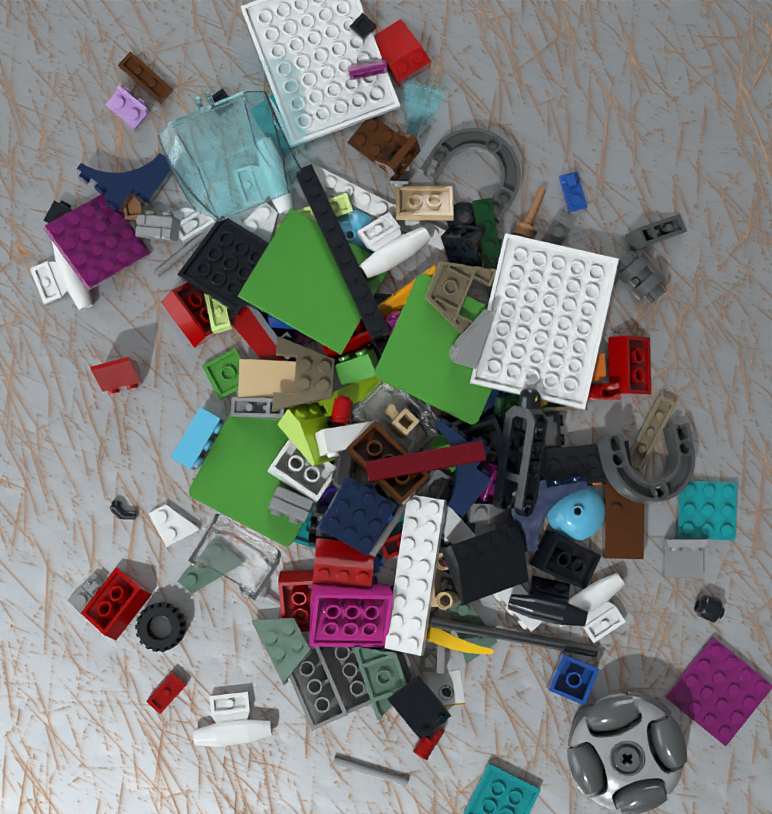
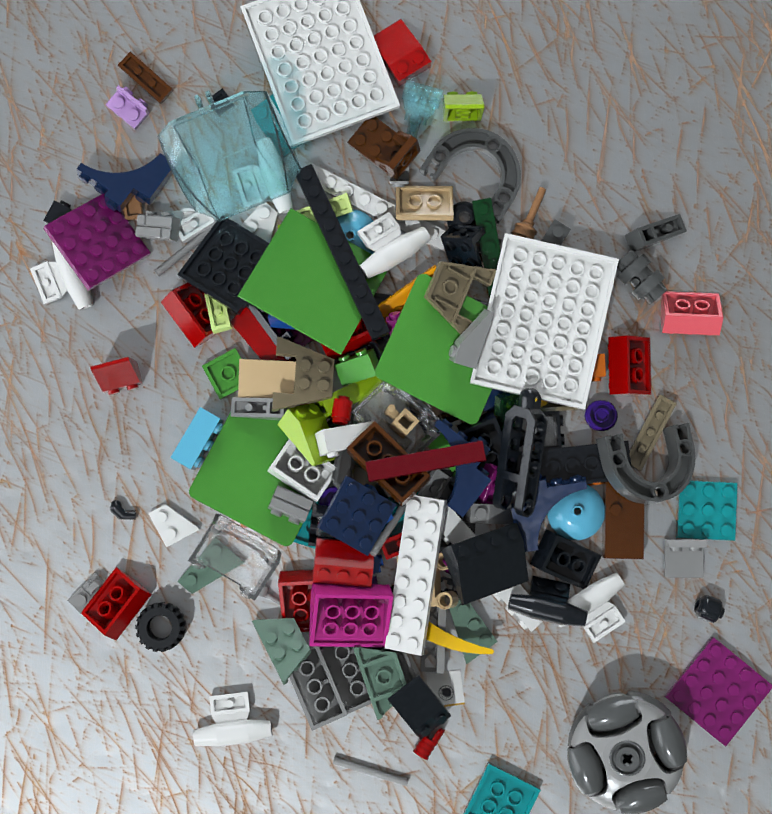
red plate [146,672,187,714] -> none
magenta slope [347,59,387,80] -> none
black plate [350,13,377,41] -> none
dark grey axle [429,616,598,657] -> none
blue brick [546,652,600,706] -> none
blue hinge [559,171,587,213] -> none
red hinge [588,383,621,400] -> none
none -> lime slope [443,91,484,121]
none -> dark purple piece [584,400,618,431]
none -> coral slope [661,291,724,336]

